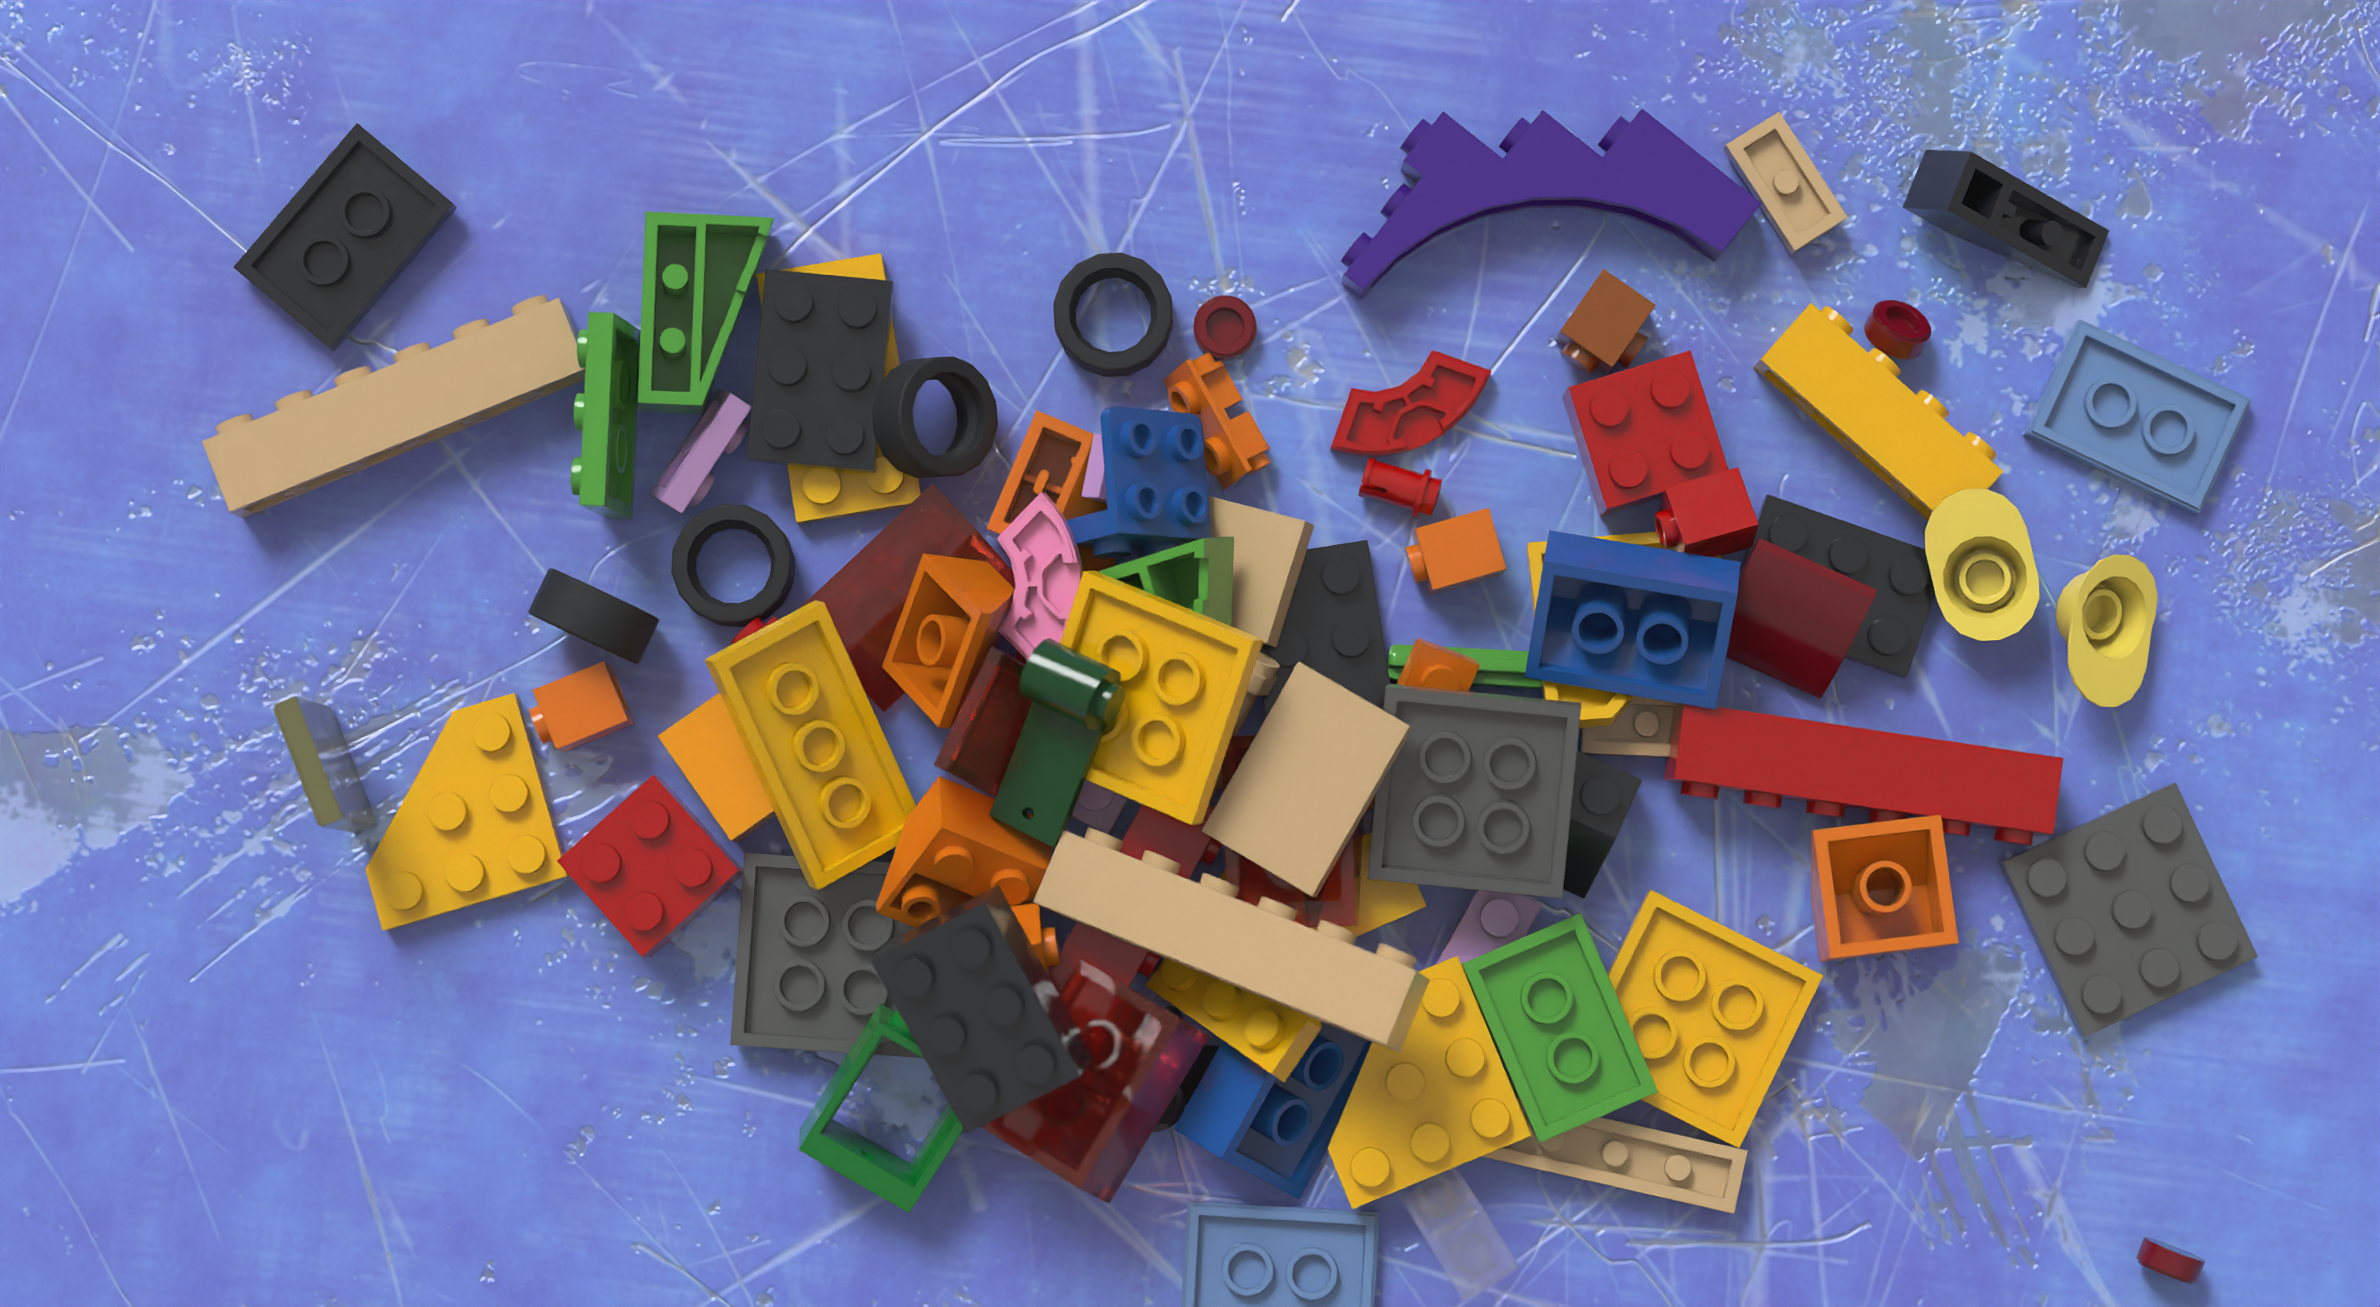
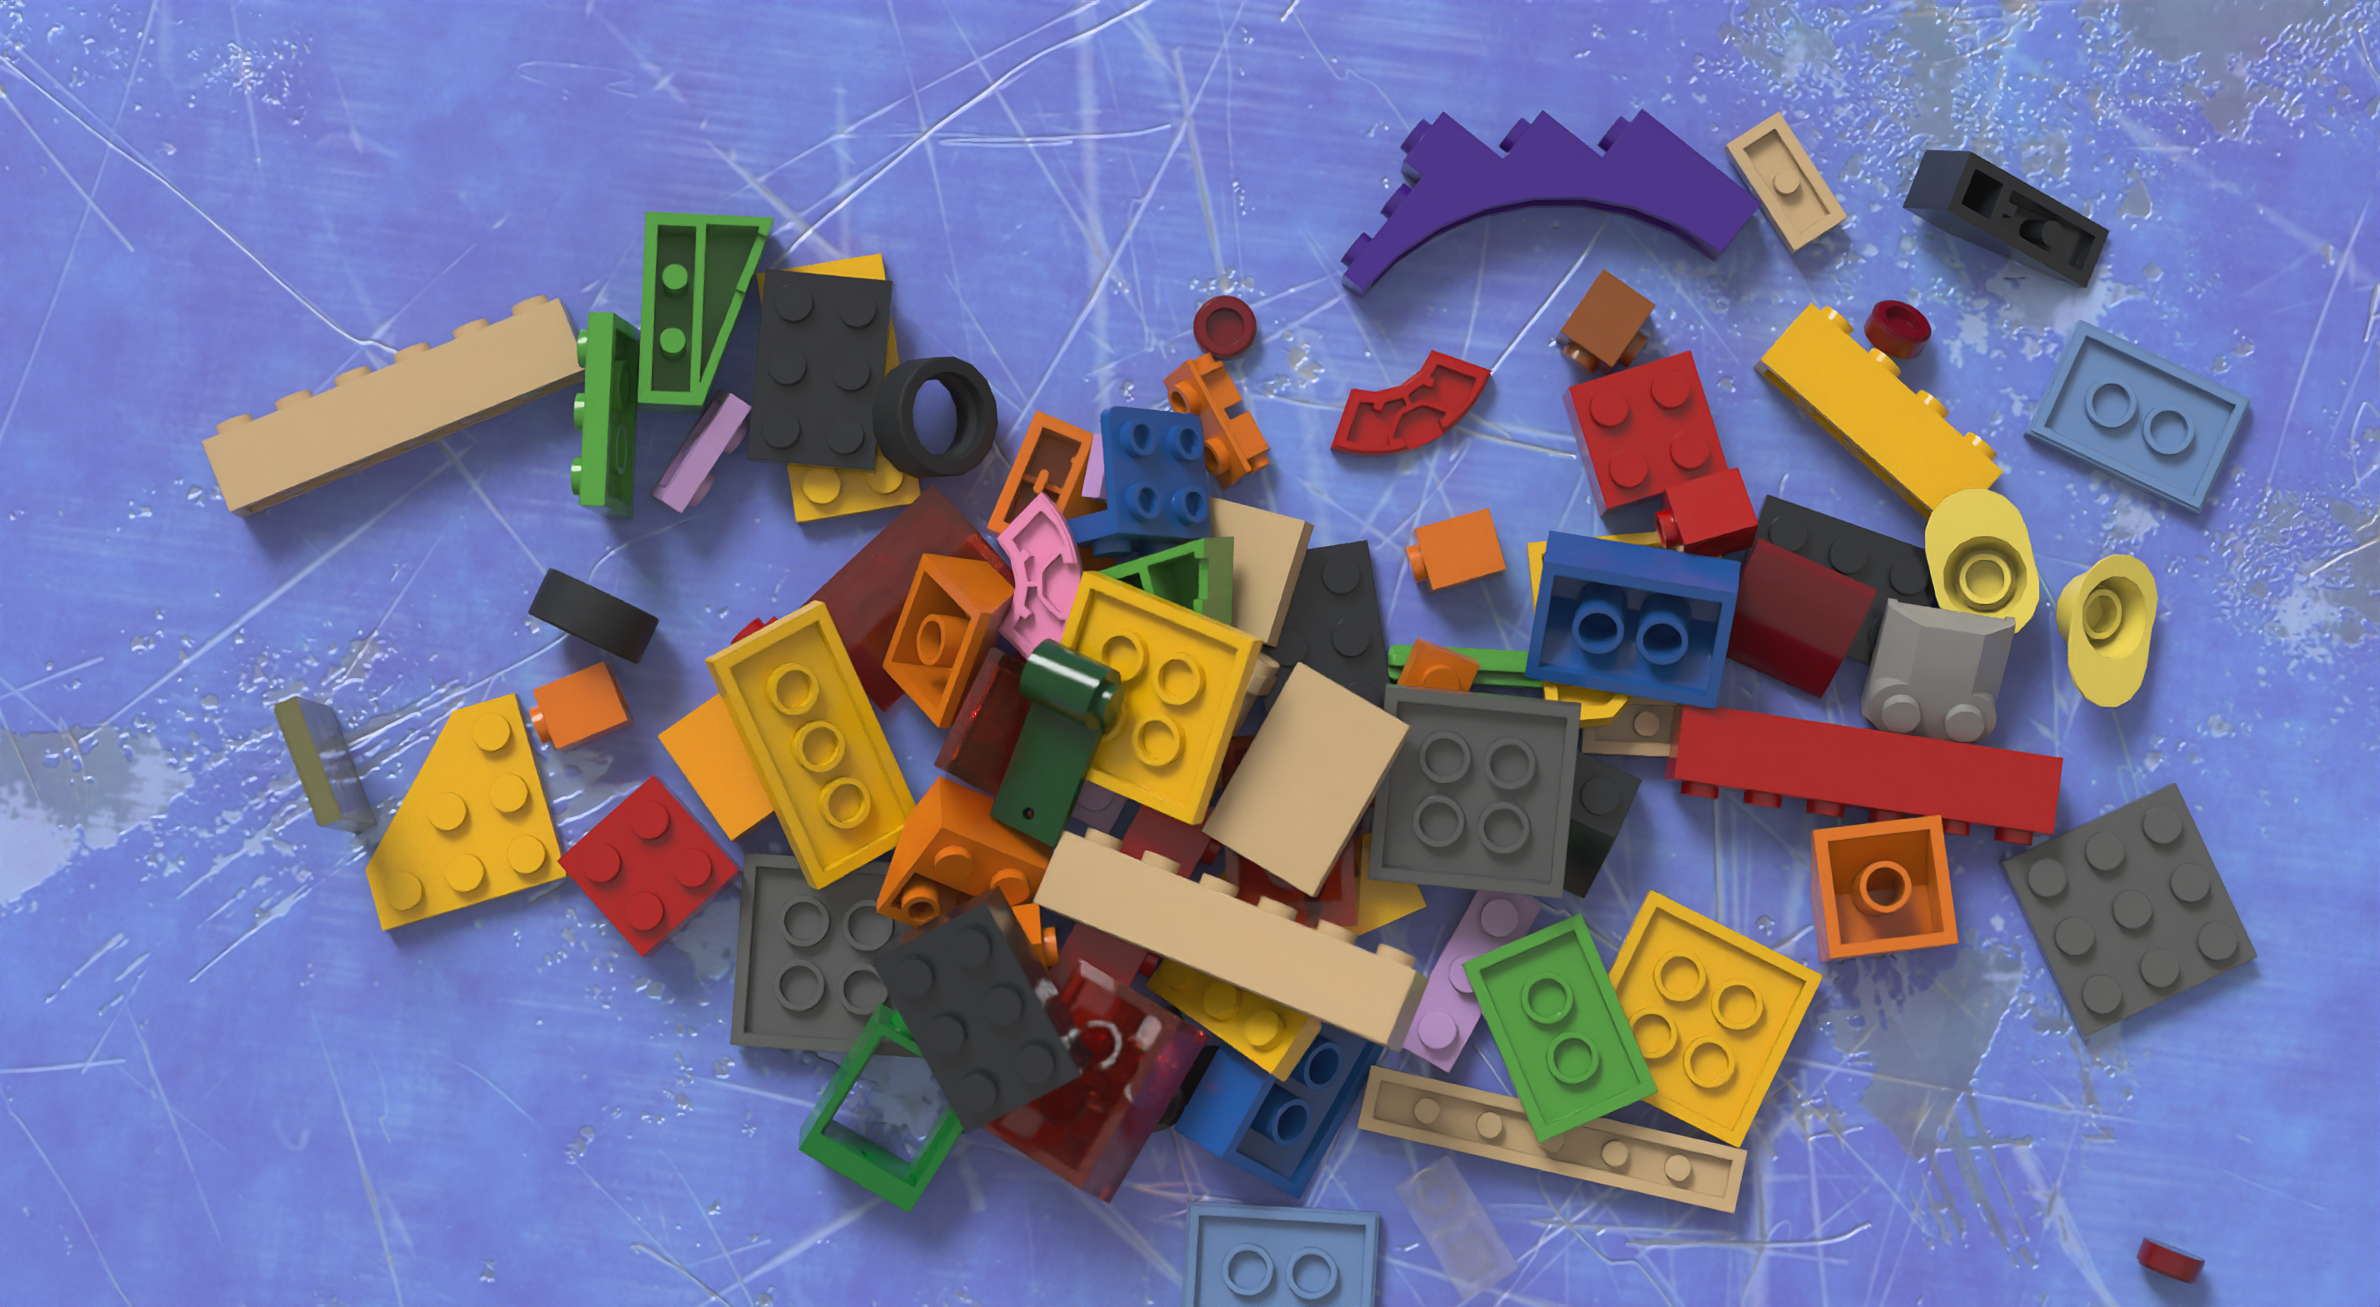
black plate [233,123,457,351] -> none
black tyre [671,504,795,627] -> none
black tyre [1053,252,1173,377] -> none
yellow plate [1327,956,1532,1209] -> none
red pin [1358,457,1443,519] -> none
none -> light grey slope [1860,598,2016,744]

